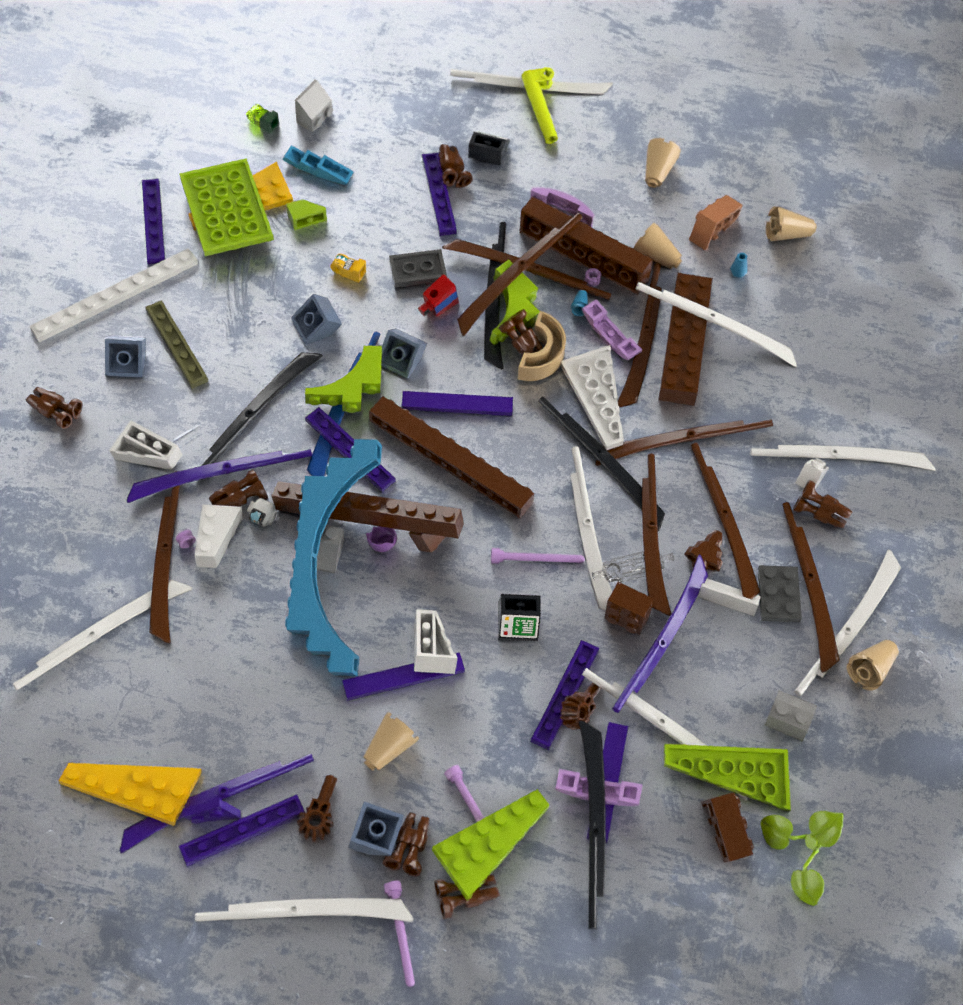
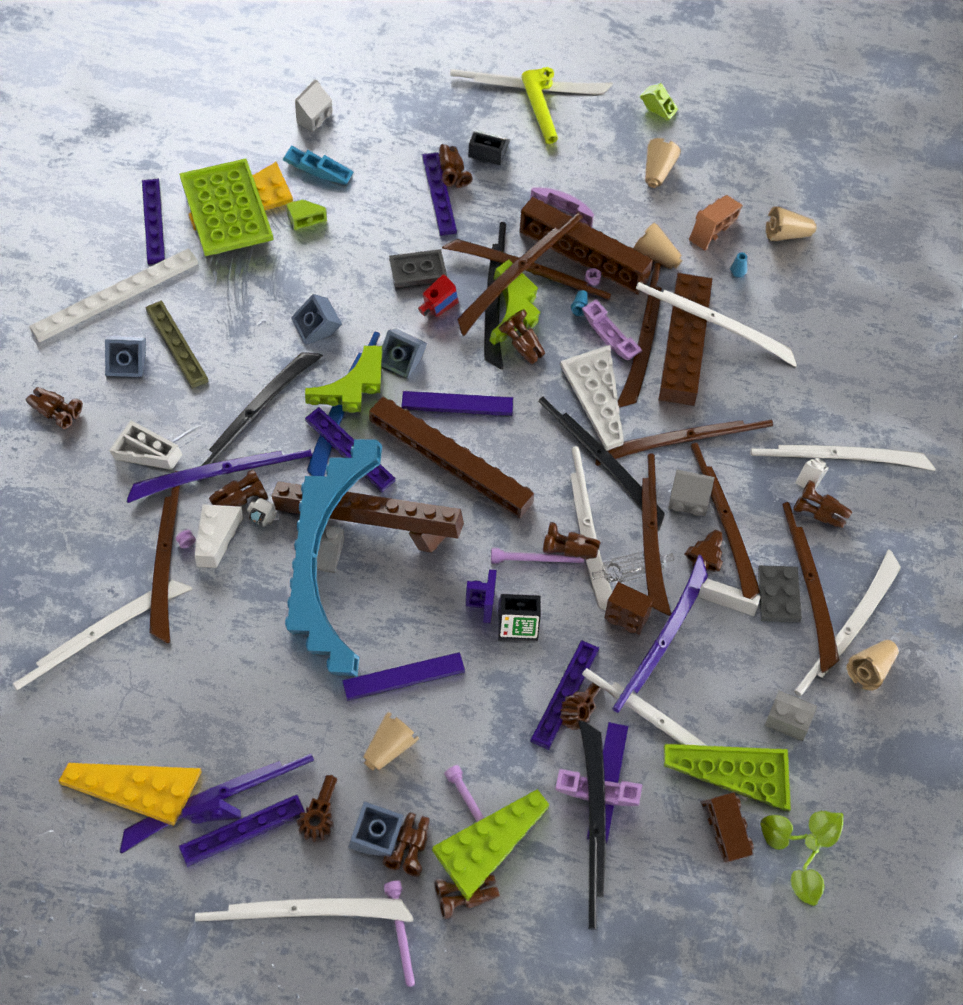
leg [246,103,279,134] -> none
yellow leg [330,253,366,283] -> none
medium lavender hair [366,526,397,553] -> none
white wedge [414,609,457,674] -> none
tan brick [518,311,566,381] -> none
none -> dark purple bracket [465,569,497,624]
none -> reddish brown piece [543,522,601,560]
none -> lime slope [639,83,678,120]
none -> light grey slope [668,470,715,516]

